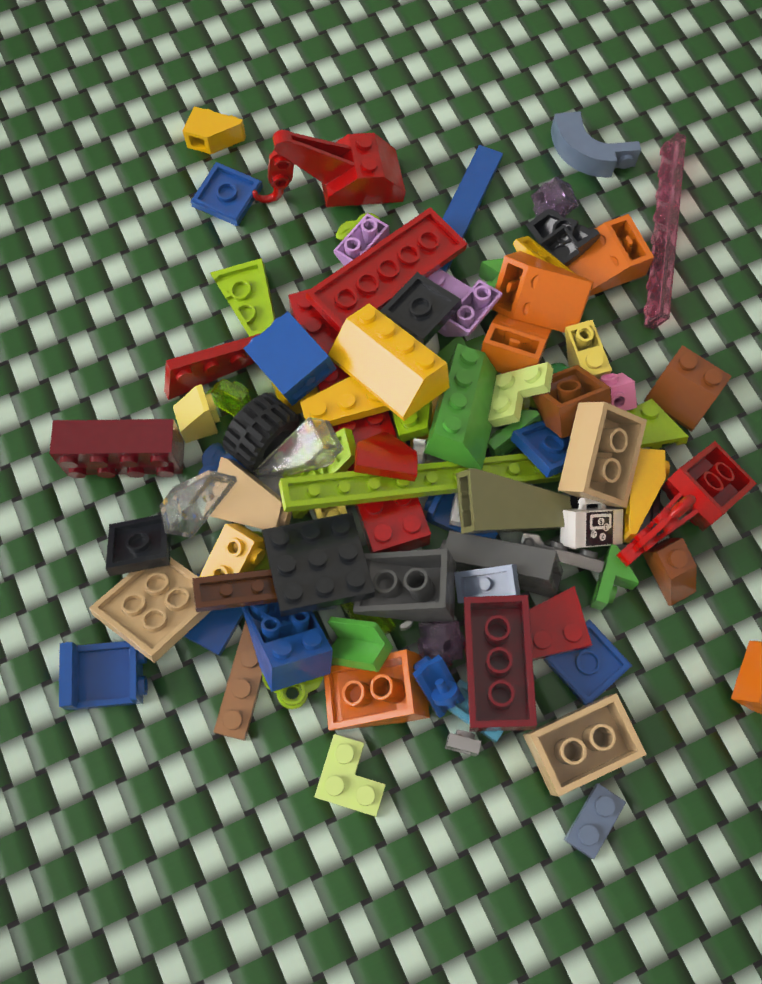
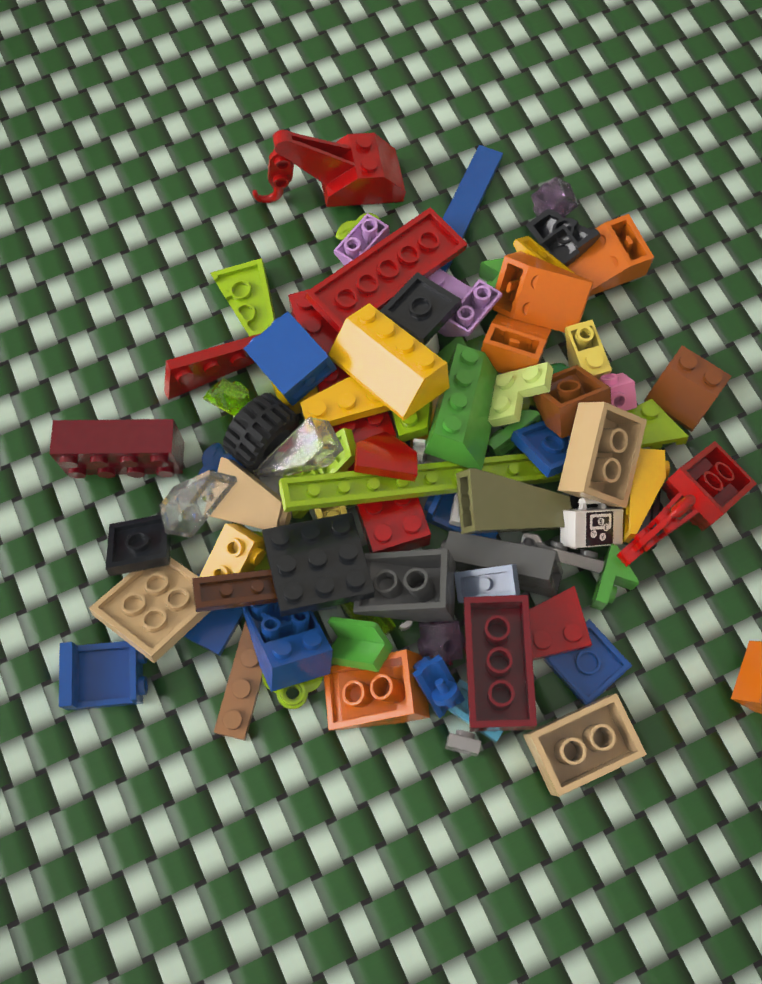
light yellow slope [173,384,221,443] -> none
yellow slope [183,106,246,154] -> none
blue tile [191,162,263,226] -> none
yellowish green plate [314,734,386,817] -> none
sand blue arch [551,111,641,178] -> none
sand blue plate [564,783,626,859] -> none
dark orange slope [643,538,697,606] -> none
clear pink plate [644,132,686,330] -> none

